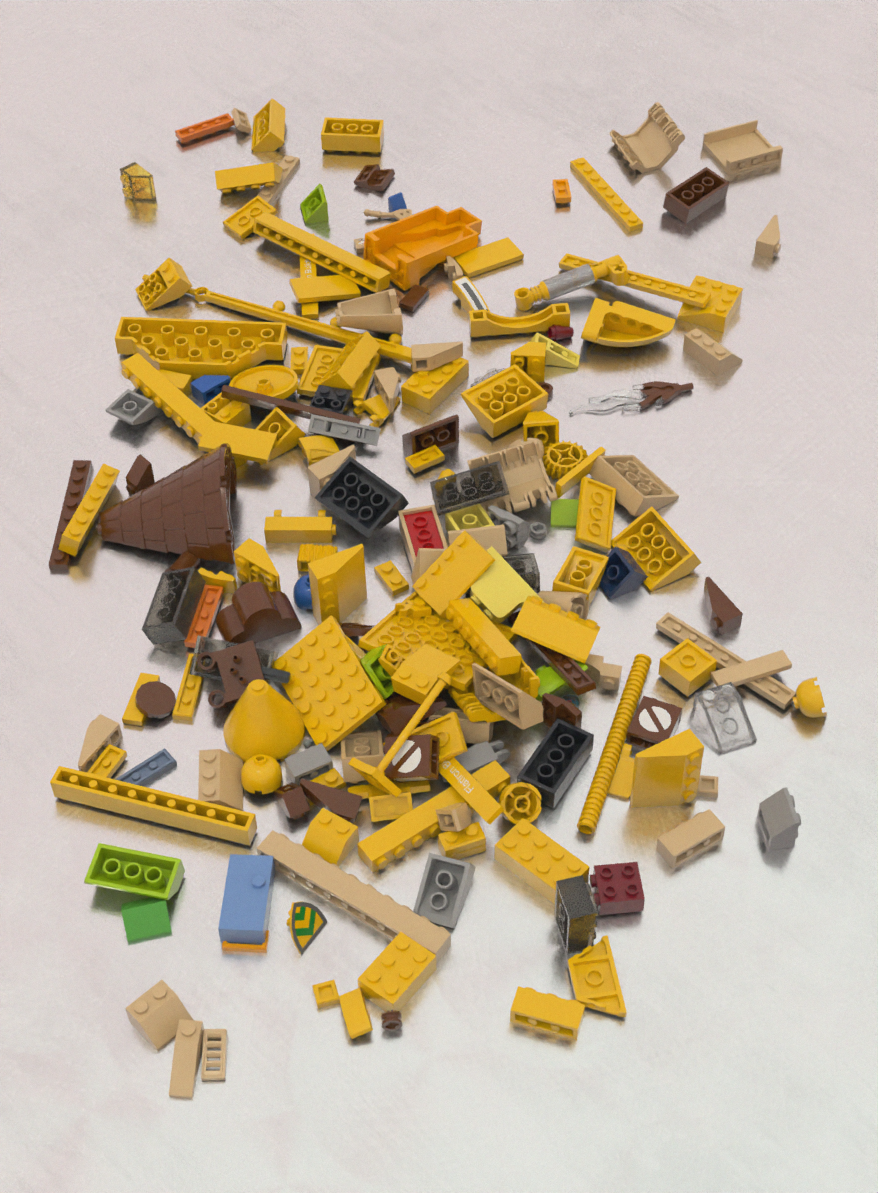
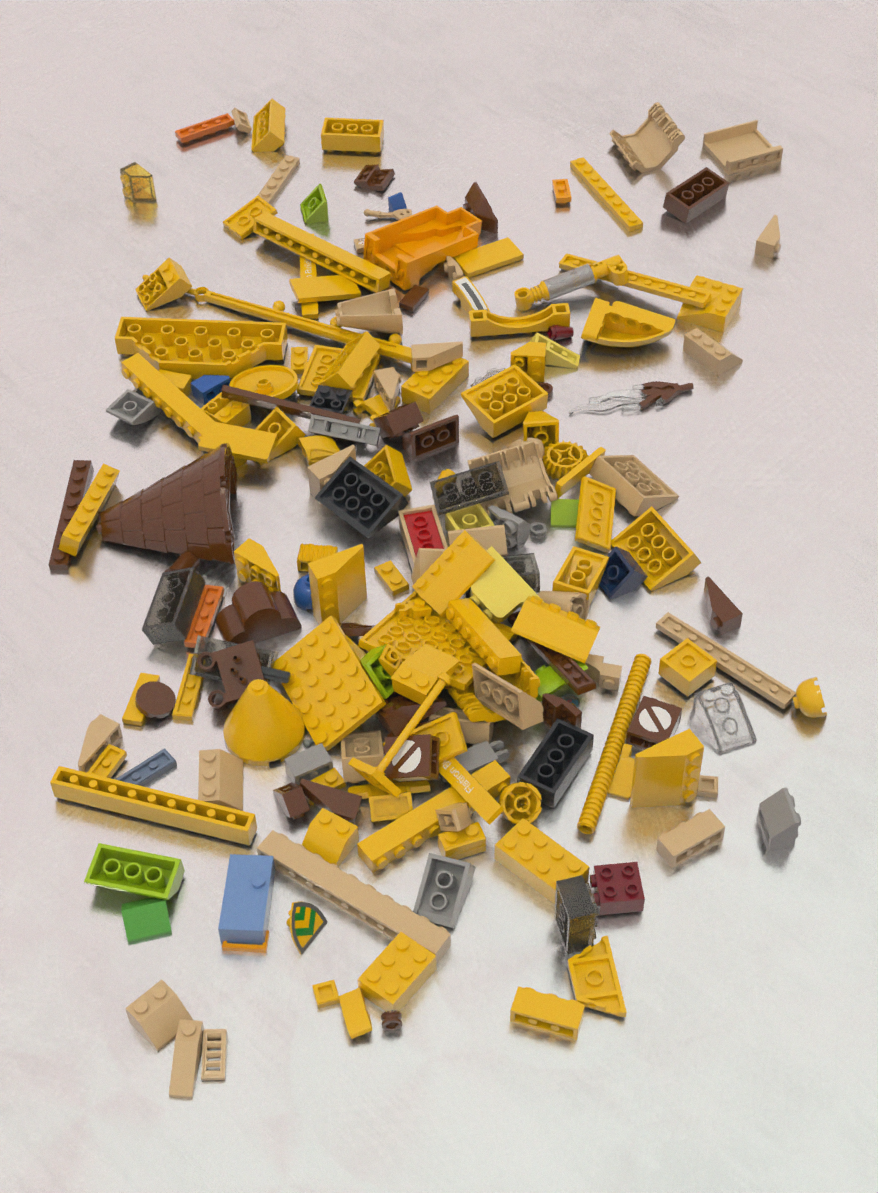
reddish brown slope [125,454,155,495] -> none
yellow slope [197,567,237,593] -> none
yellow slope [215,162,282,194] -> none
yellow cylinder [241,754,283,794] -> none
yellow brick [264,510,336,543] -> none
yellow plate [405,445,445,474] -> none
tan tile [710,650,792,691] -> none
none -> yellow slope [364,445,412,497]
none -> reddish brown brick [373,402,424,439]
none -> reddish brown wedge [463,182,498,233]

